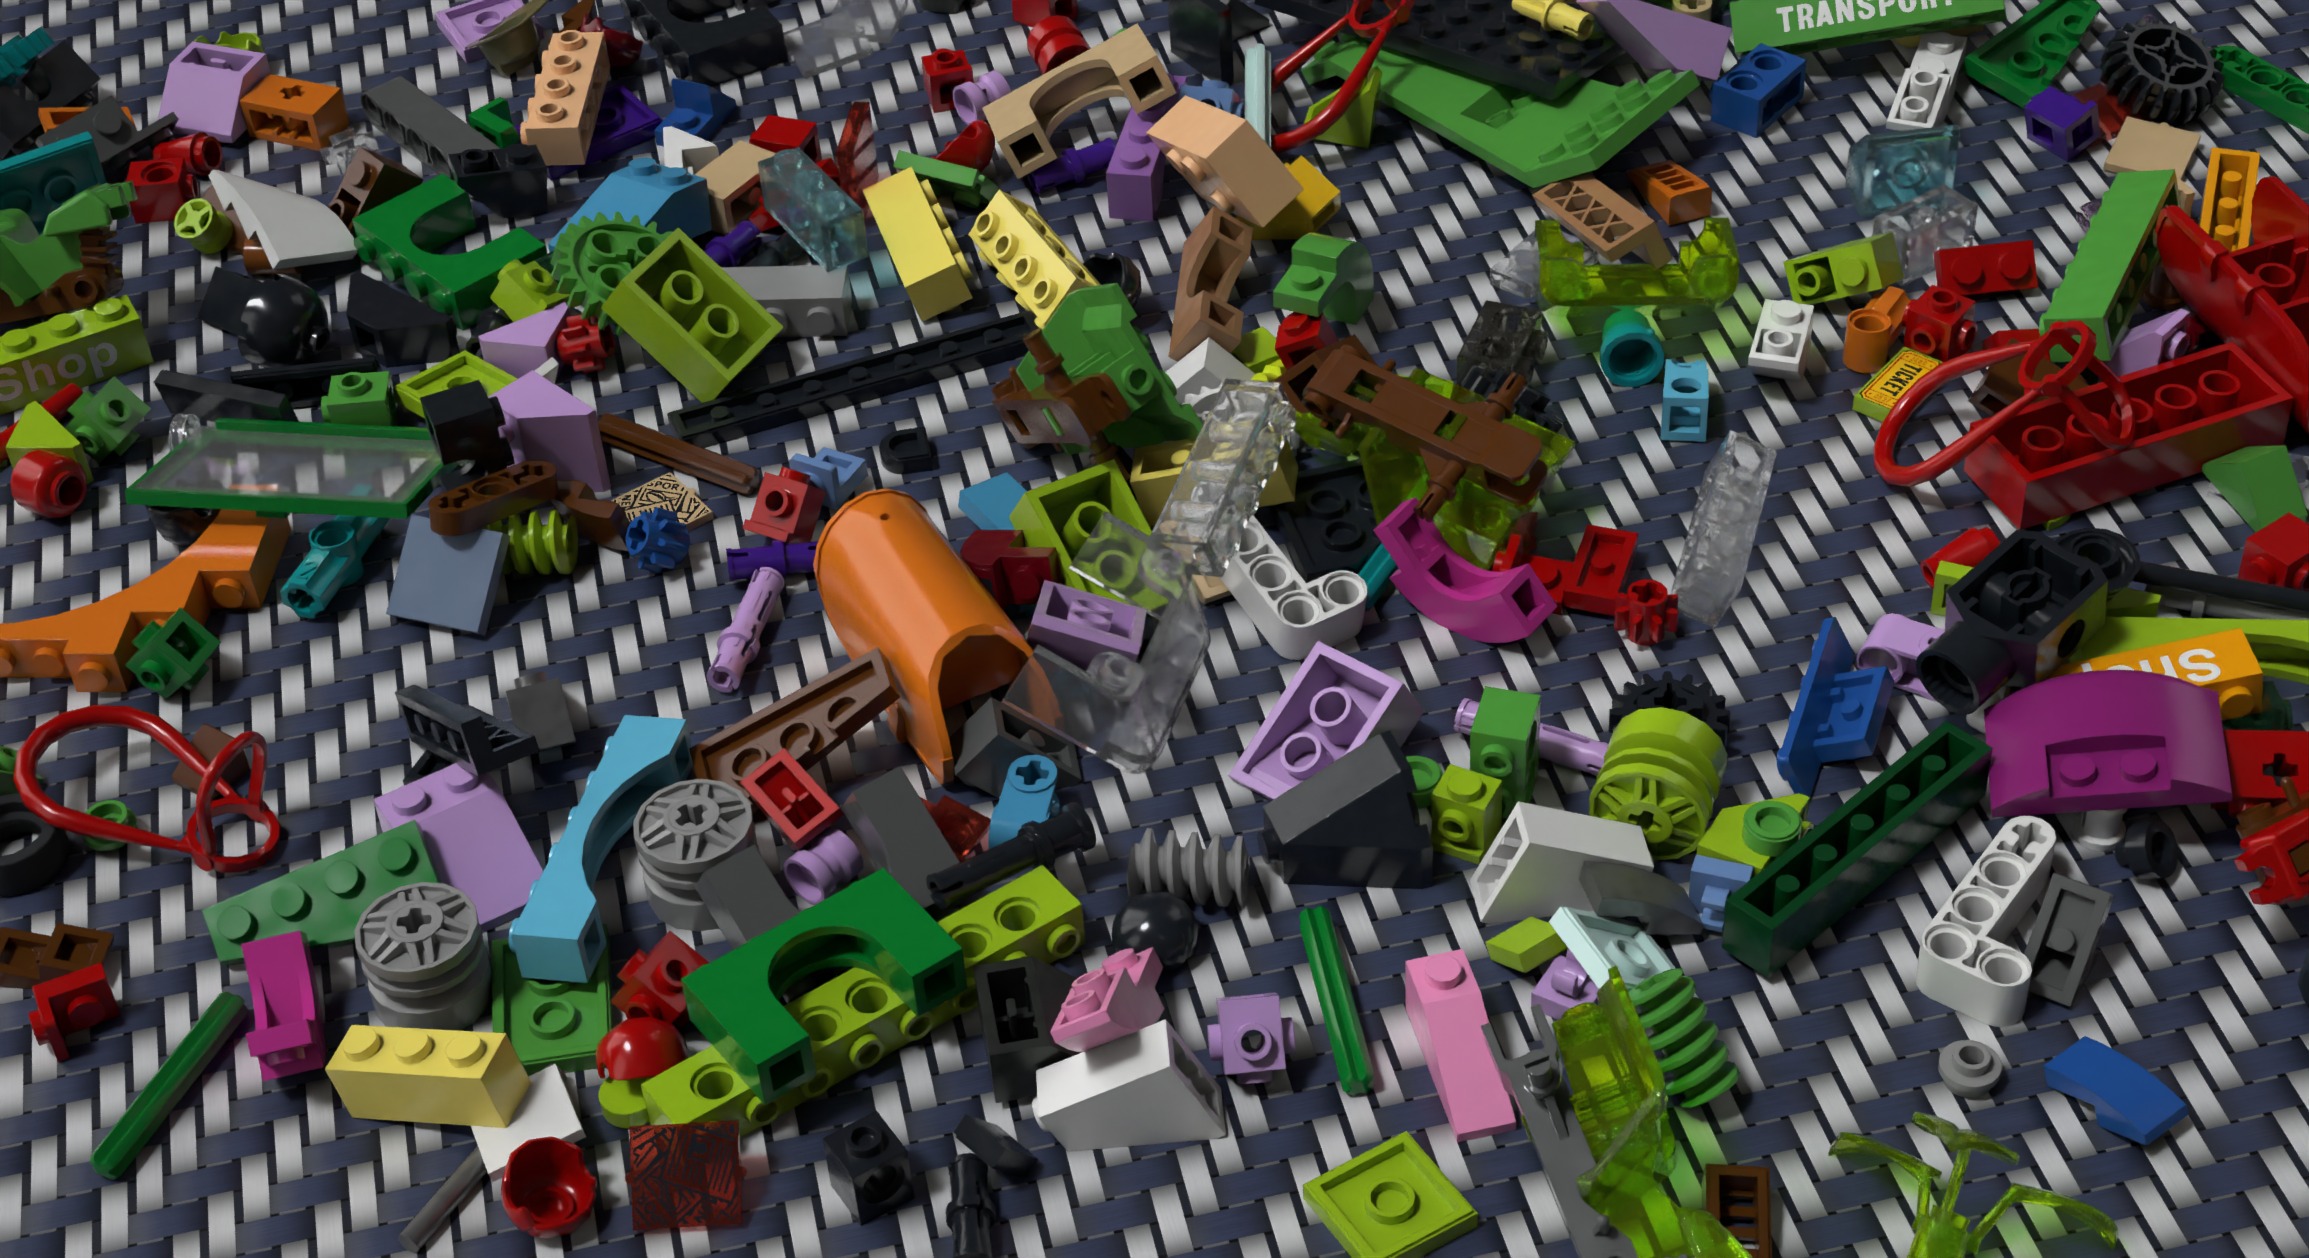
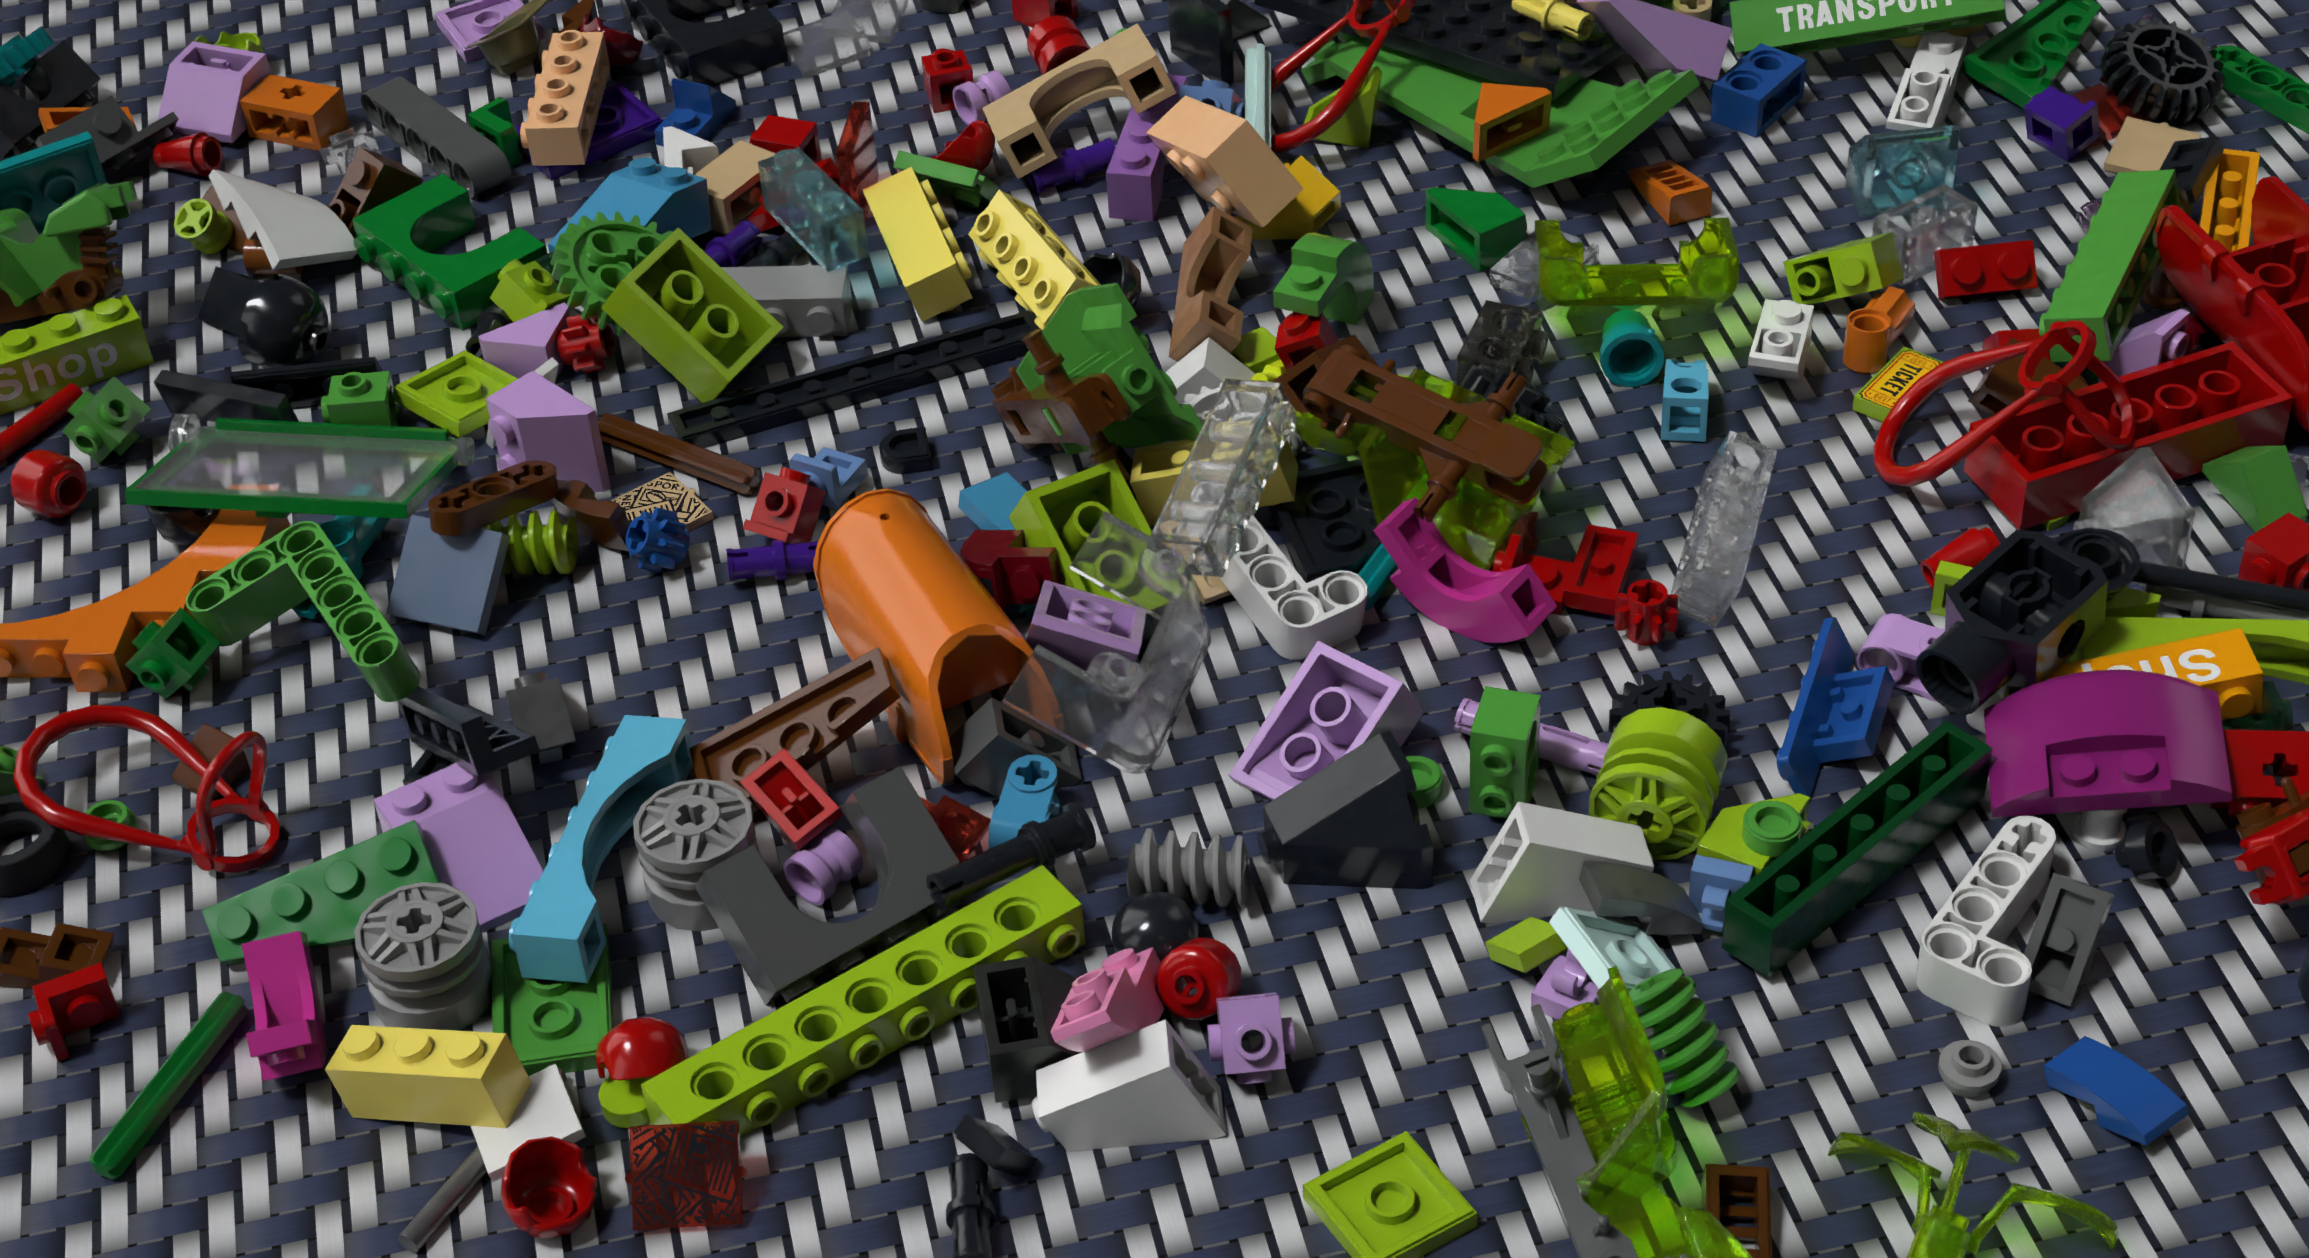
lime slope [5,400,94,484] -> none
red brick [126,157,199,224] -> none
black slope [346,271,460,368] -> none
black arch [420,380,515,525] -> none
black slope [447,144,548,219] -> none
red brick [610,931,710,1028] -> none
green arch [681,868,968,1105] -> none
lavender pin [706,567,785,692] -> none
black brick [822,1111,915,1226] -> none
green axle [1299,906,1375,1096] -> none
bright pink slope [1405,949,1516,1143] -> none
lime brick [1430,764,1502,865] -> none
medium nougat fence [1532,172,1673,270] -> none
red brick [1902,285,1978,362] -> none
none -> bright green beam [185,521,421,702]
none -> red head [1157,938,1242,1020]
none -> green slope [1425,187,1527,272]
none -> slope [1473,83,1552,162]
none -> clear slope [2073,447,2195,587]
none -> black tile [2159,137,2224,203]

